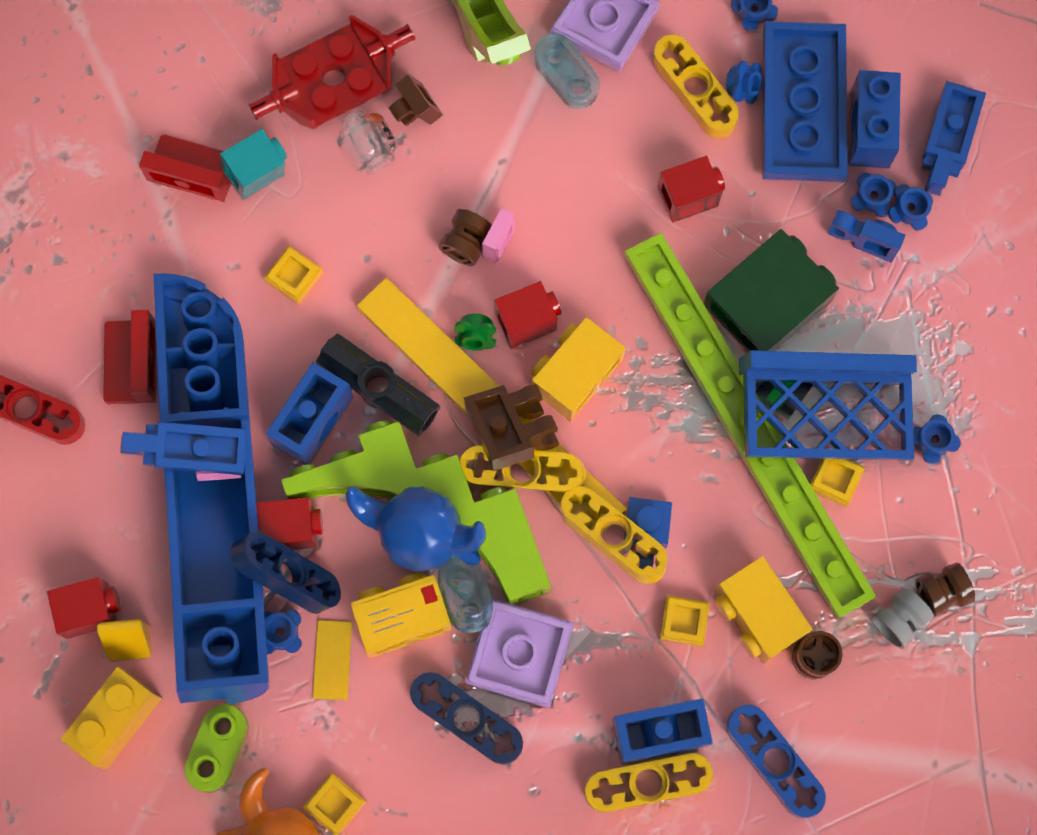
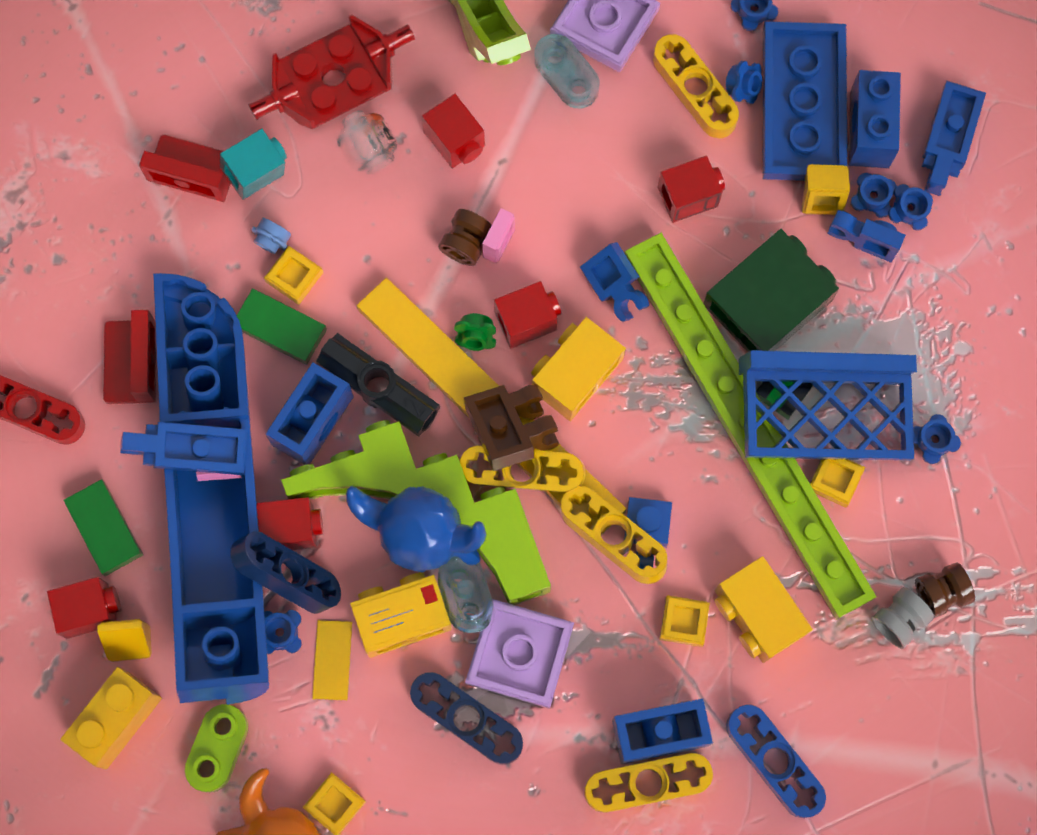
reddish brown tile [389,74,443,126] -> none
reddish brown wheel [792,631,843,680] -> none
none -> green tile [63,479,143,576]
none -> green tile [237,288,327,365]
none -> medium blue plate [251,218,291,254]
none -> red brick [422,93,485,169]
none -> blue plate [580,242,650,322]
none -> yellow slope [802,164,850,215]

